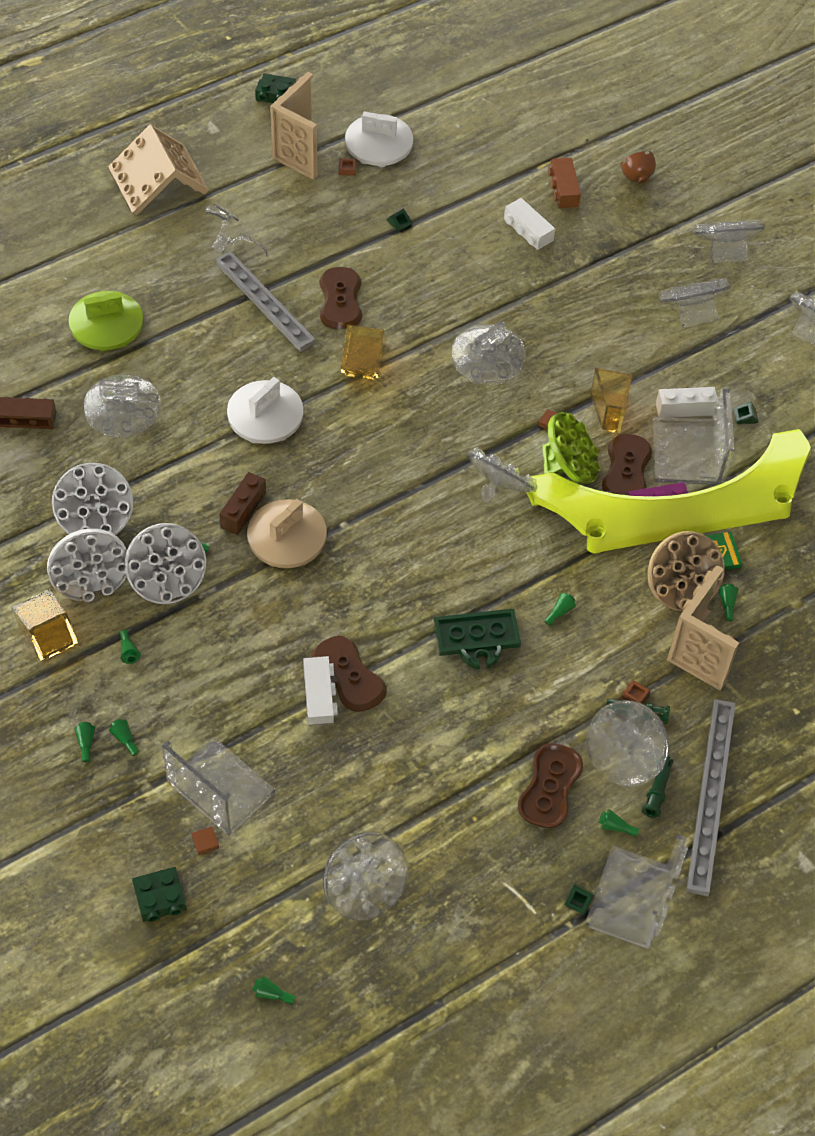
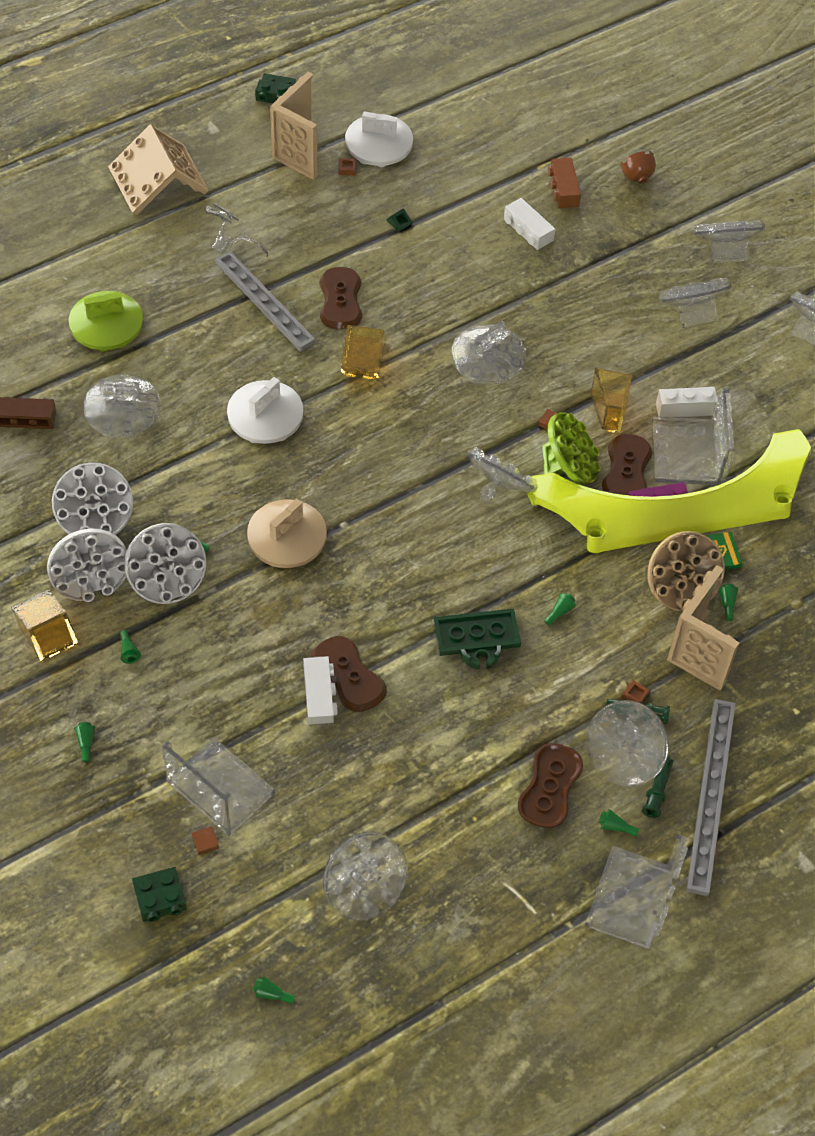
green cone [109,719,140,756] -> none
reddish brown brick [219,472,266,535] -> none
dark green slope [564,884,595,915] -> none
dark green slope [734,402,759,424] -> none

